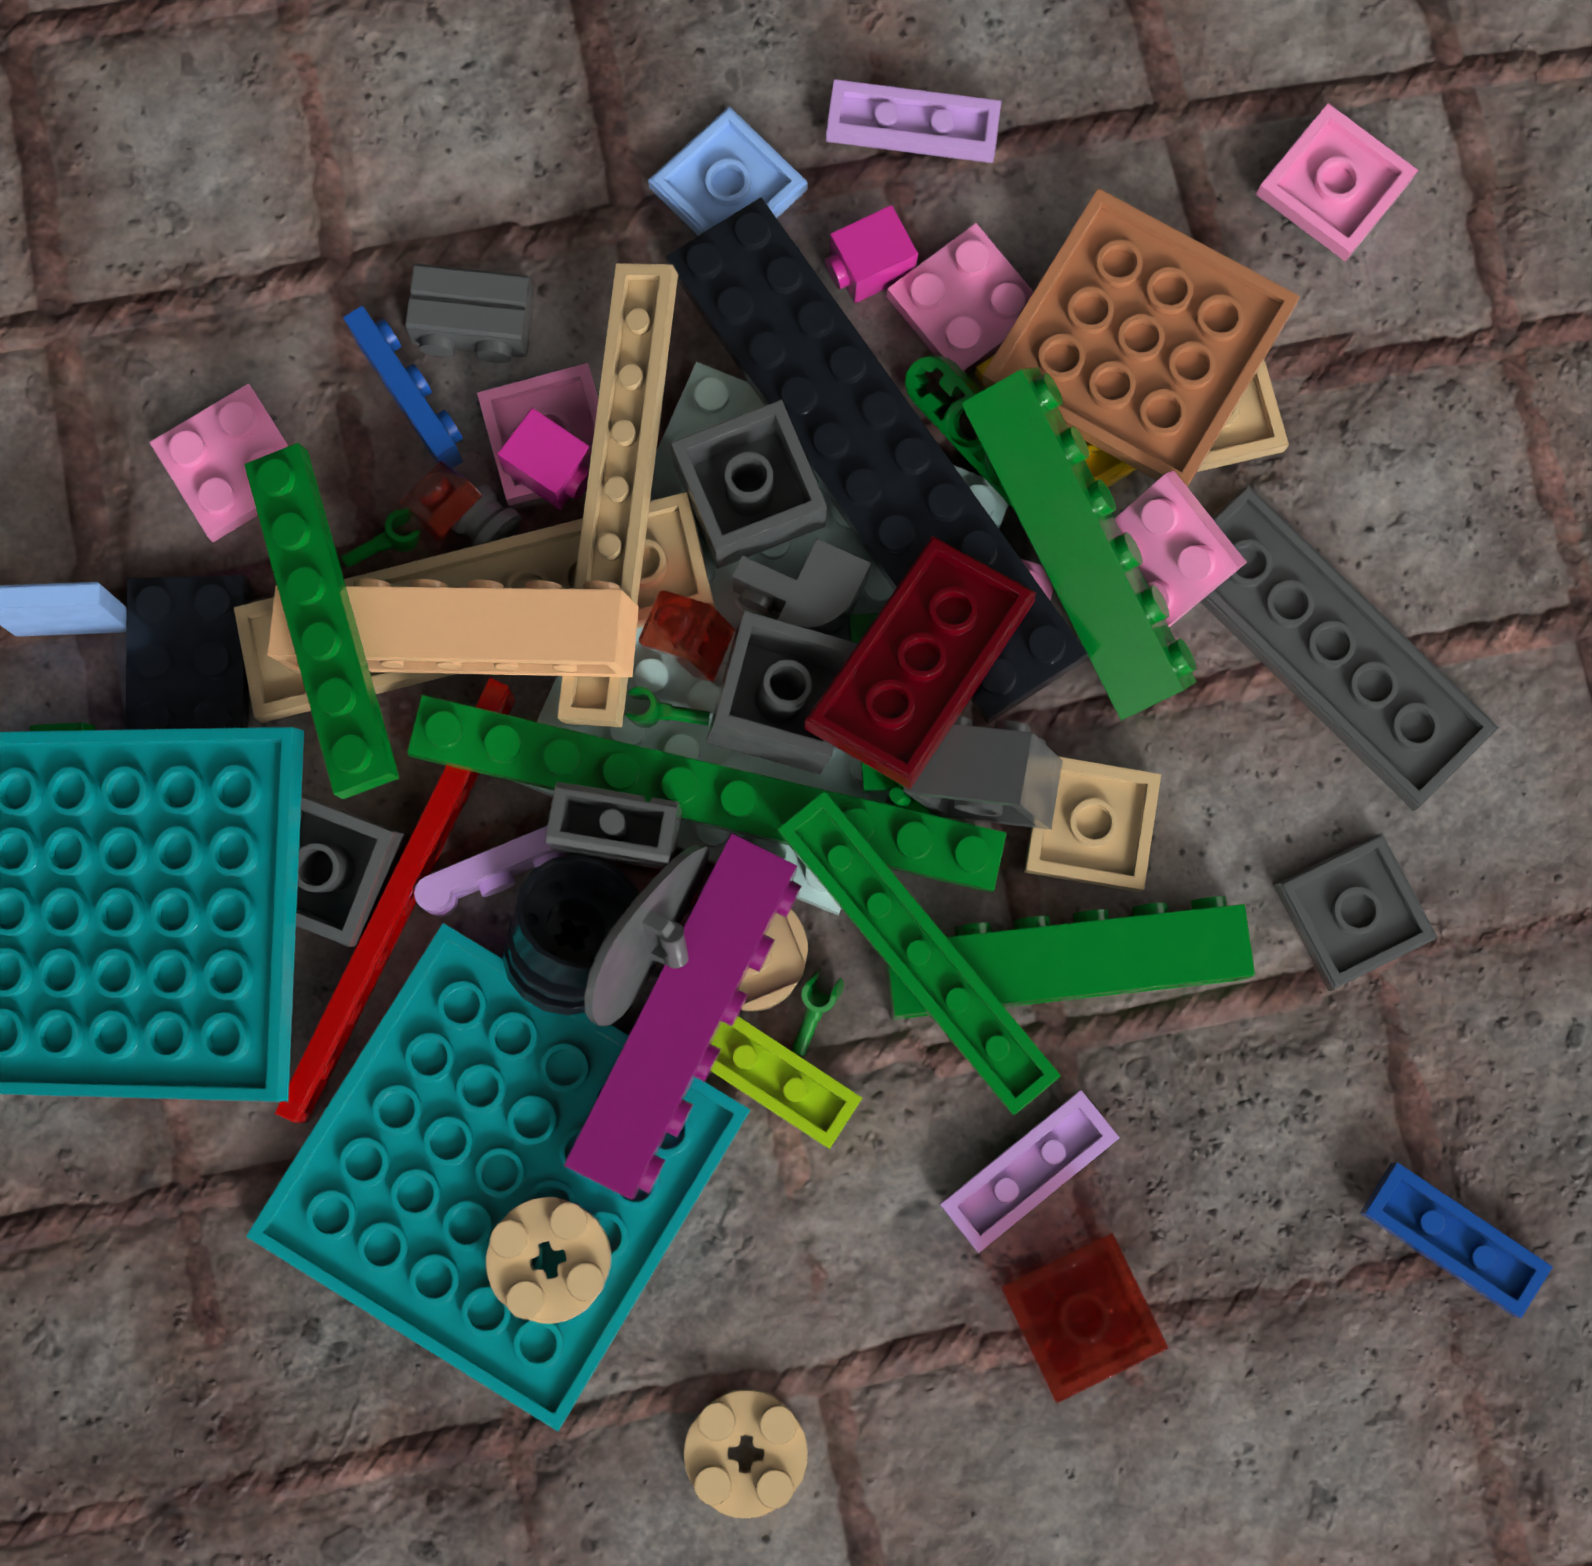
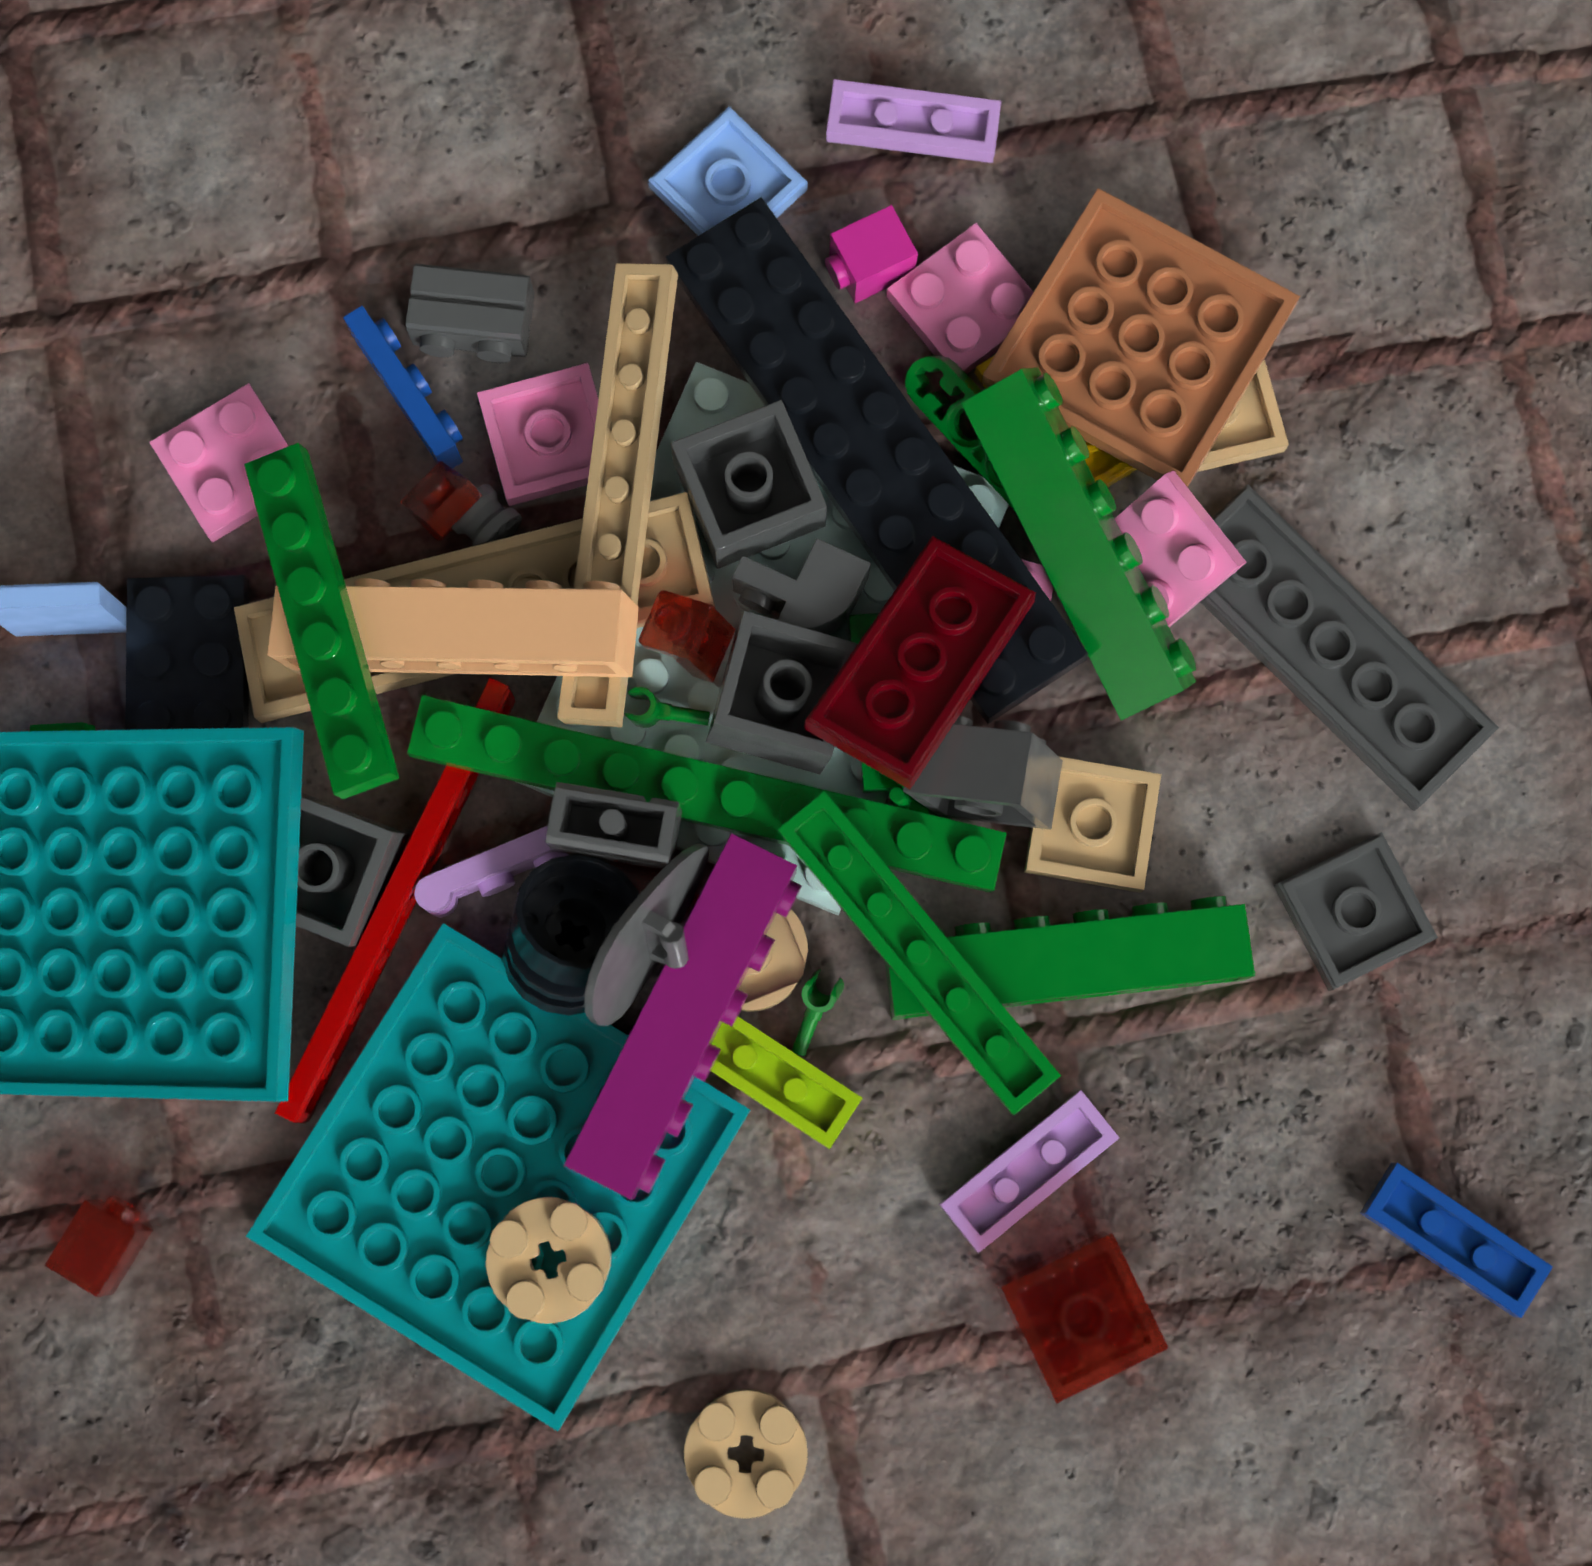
green hand [341,509,420,568] -> none
dark pink brick [497,408,591,510] -> none
bright pink plate [1256,103,1418,262] -> none
none -> clear red brick [44,1195,153,1297]

